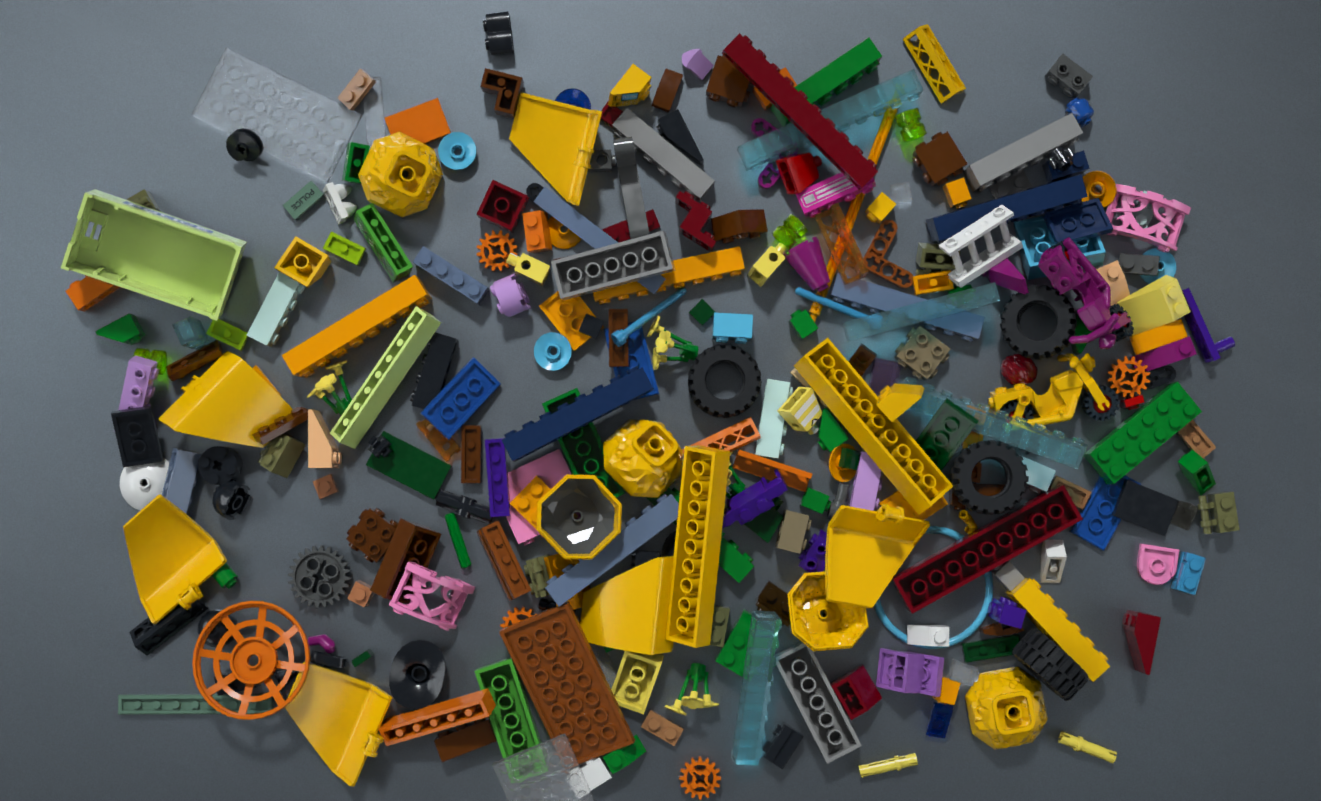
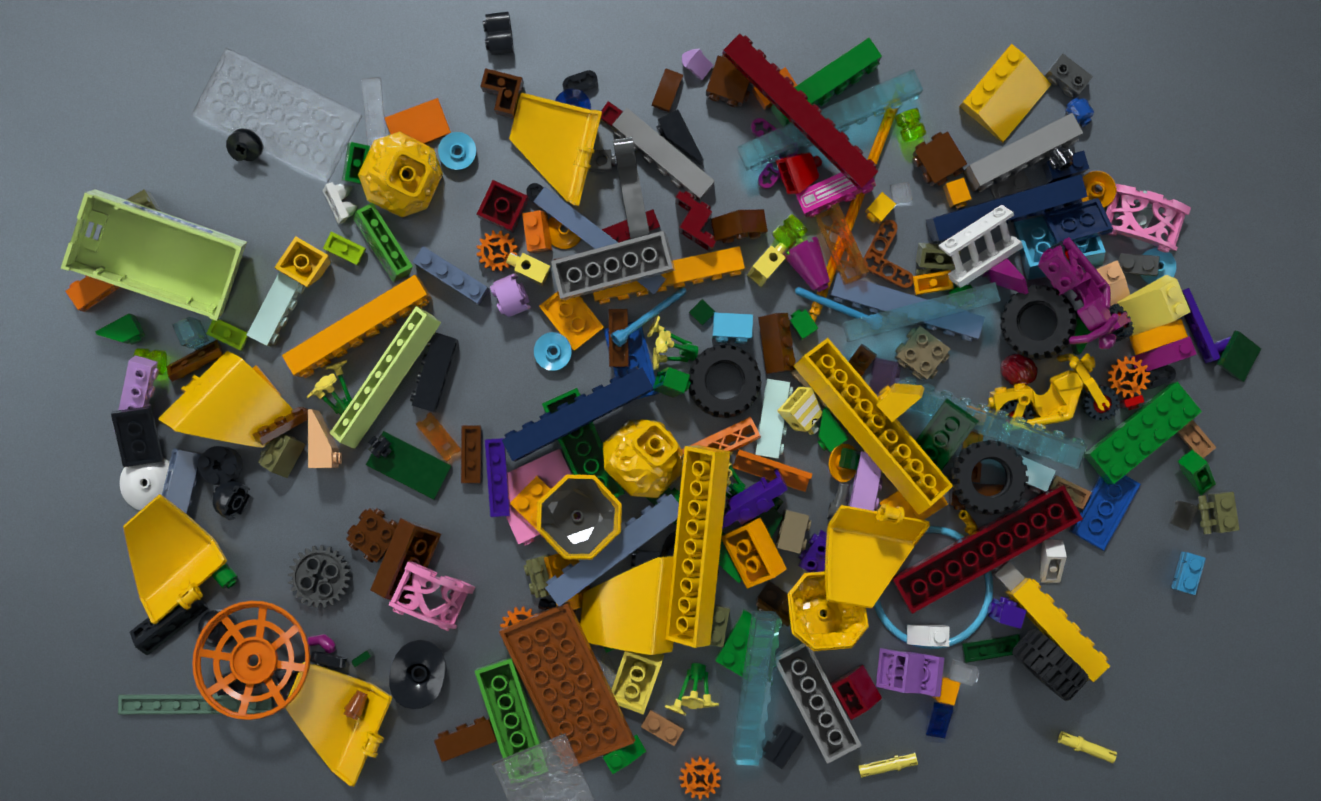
sand green tile [282,181,325,220] -> none
nougat plate [312,474,339,499] -> none
medium nougat plate [338,68,376,111] -> none
nougat brick [347,580,375,607] -> none
orange brick [378,688,496,746] -> none
blue tile [420,357,501,440] -> none
black piece [436,490,493,524] -> none
green axle [445,513,471,568] -> none
dark orange brick [477,520,532,601] -> none
white brick [566,756,612,798] -> none
black tile [579,313,604,339] -> none
yellow slope [608,64,652,107] -> none
green brick [800,487,831,514] -> none
yellow fence [903,24,966,103] -> none
yellow rock [965,666,1048,750] -> none
reddish brown slope [979,622,1024,636] -> none
black tile [1112,479,1179,536] -> none
dark red slope [1122,609,1161,675] -> none
bright pink tile [1137,544,1179,585] -> none
none -> dark orange cone [344,690,367,720]
none -> black beam [562,70,598,95]
none -> green brick [653,367,690,398]
none -> light orange slope [721,517,787,589]
none -> reddish brown brick [758,313,796,374]
none -> yellow slope [959,43,1051,143]
none -> dark green tile [1217,330,1261,382]

